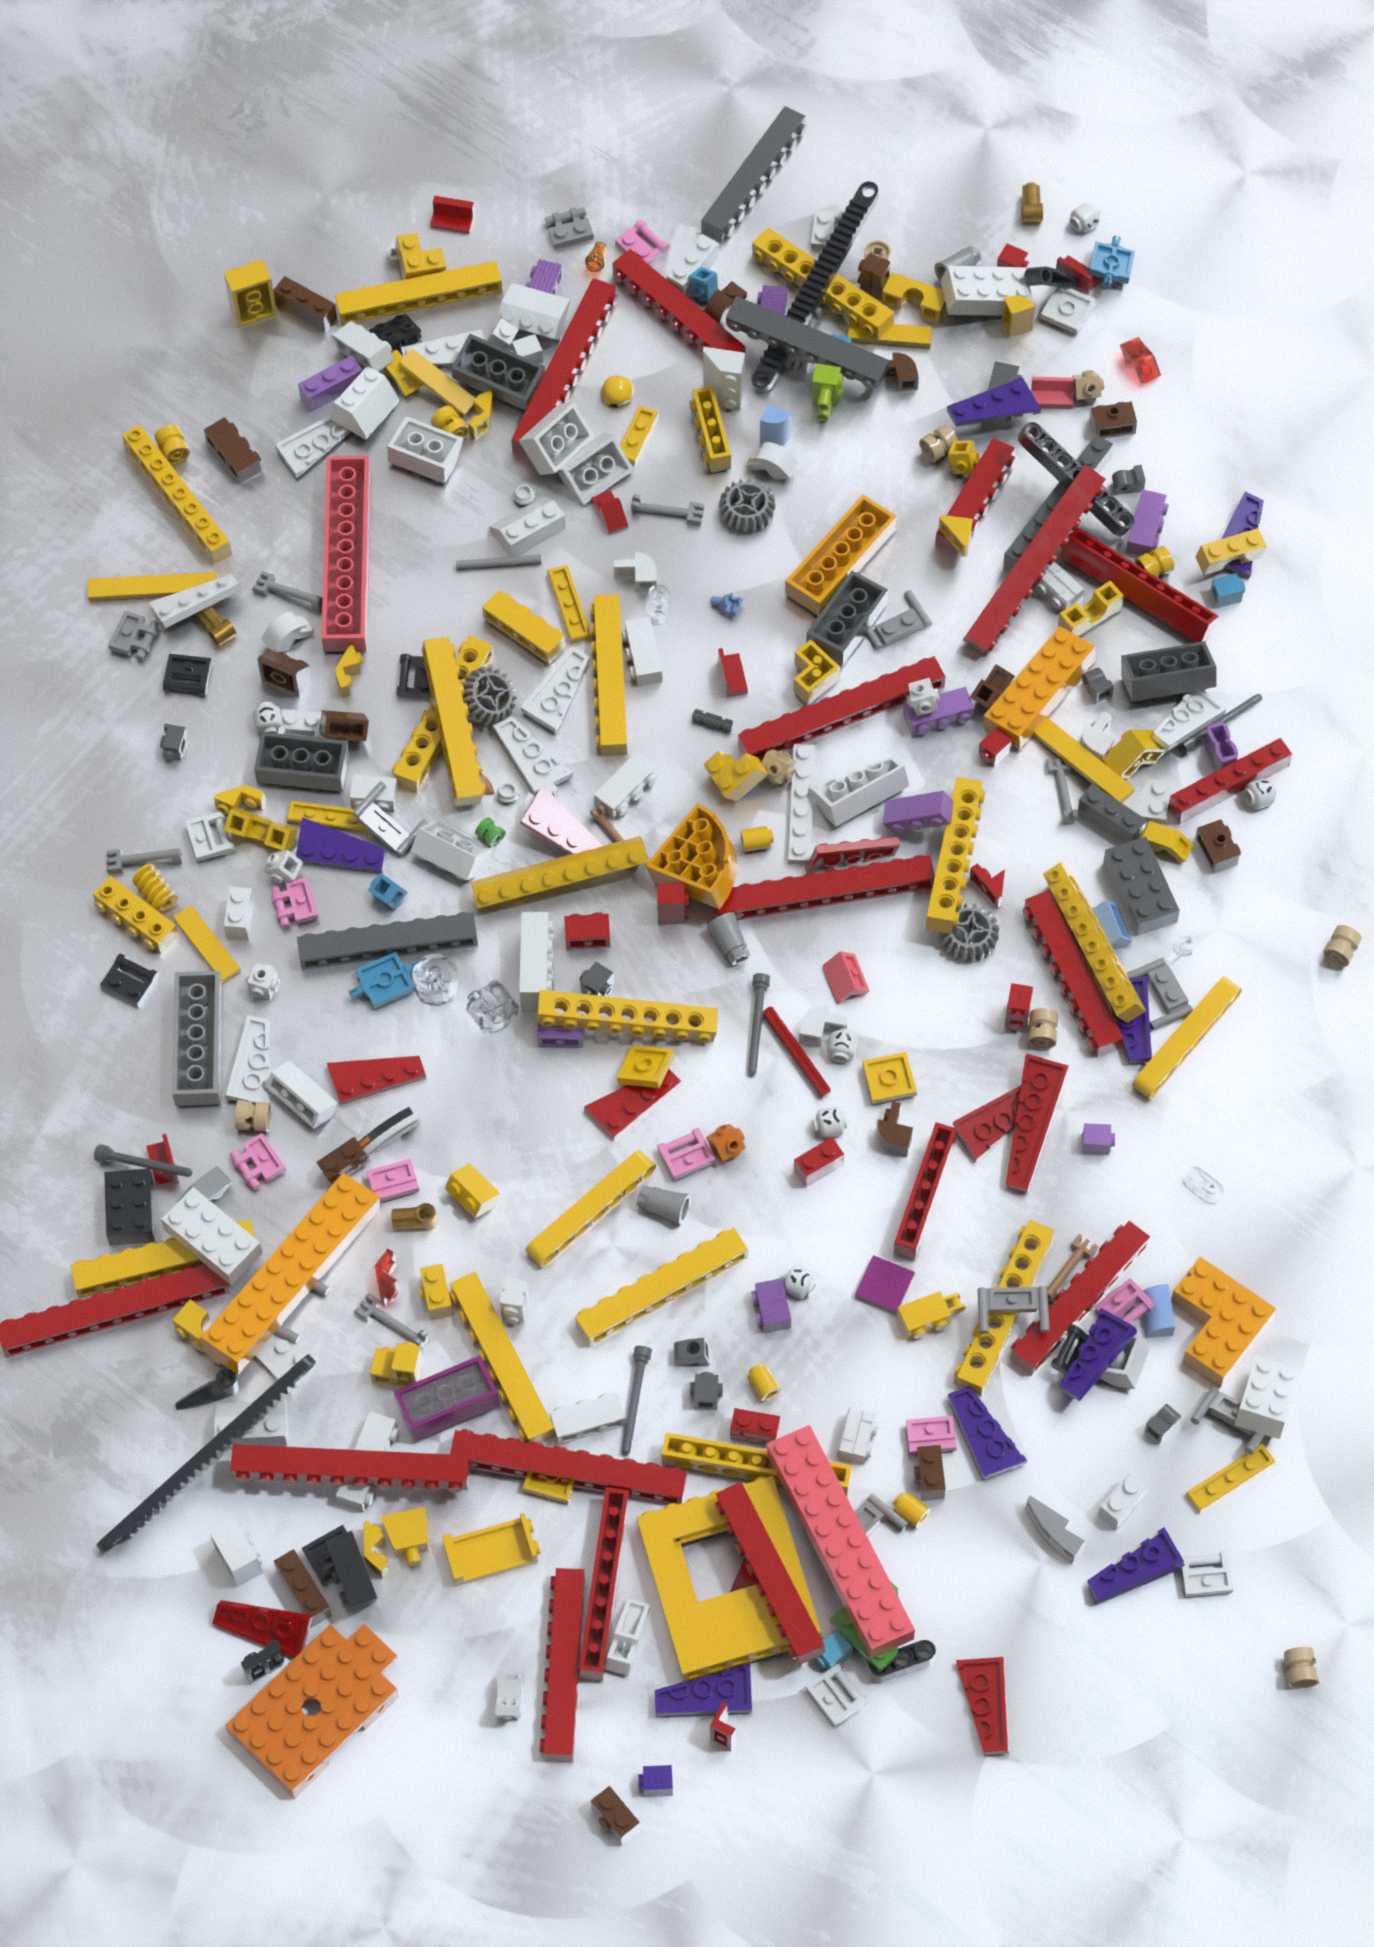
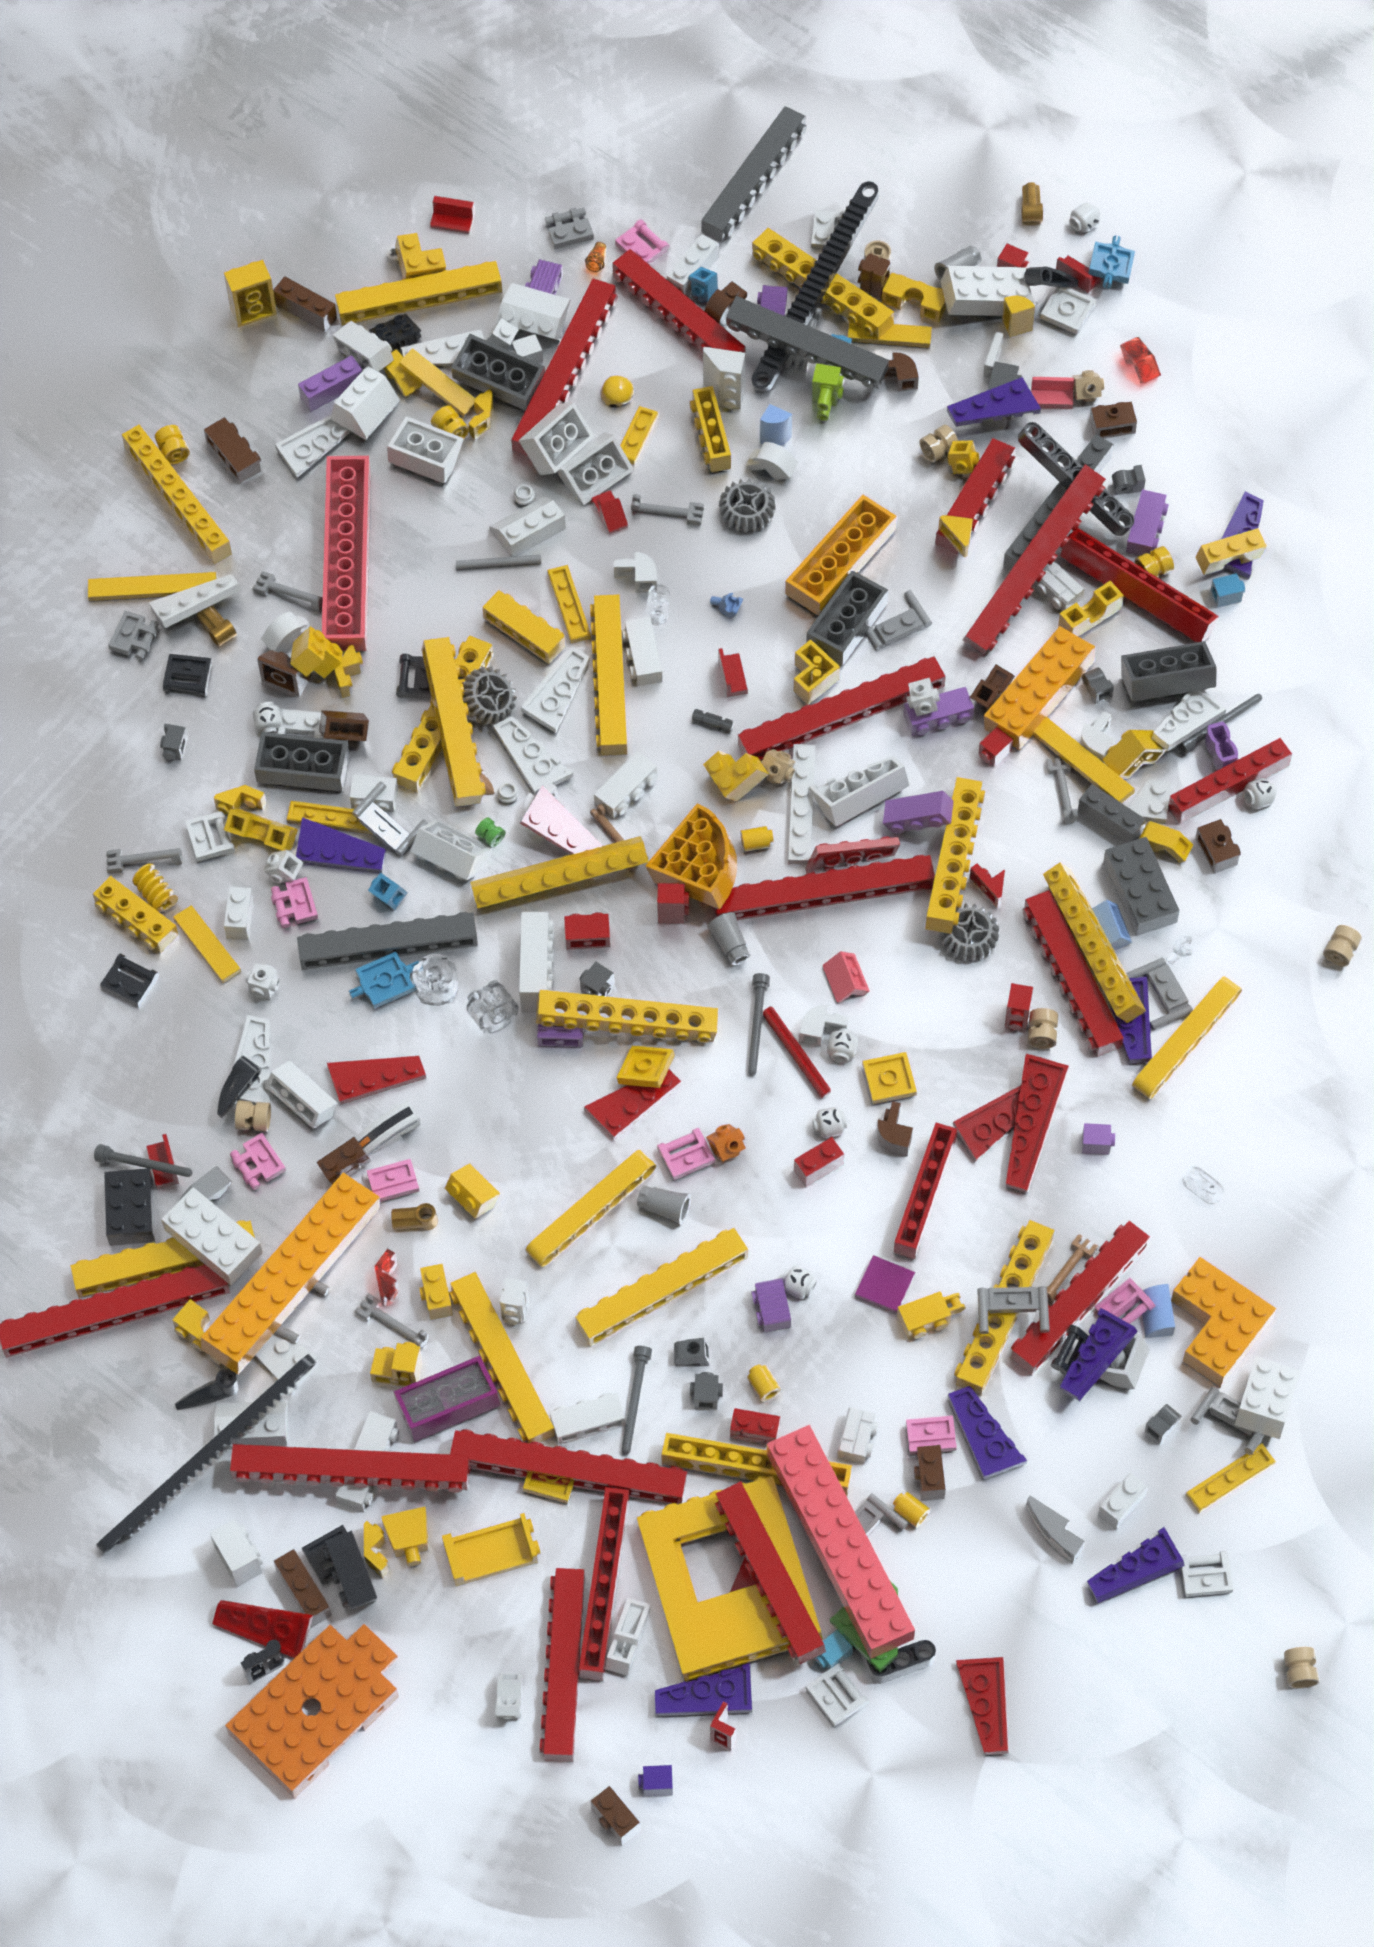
light grey brick [172,971,222,1106] -> none
none -> black piece [217,1055,262,1118]
none -> yellow brick [290,626,343,678]
none -> white tile [983,332,1004,378]

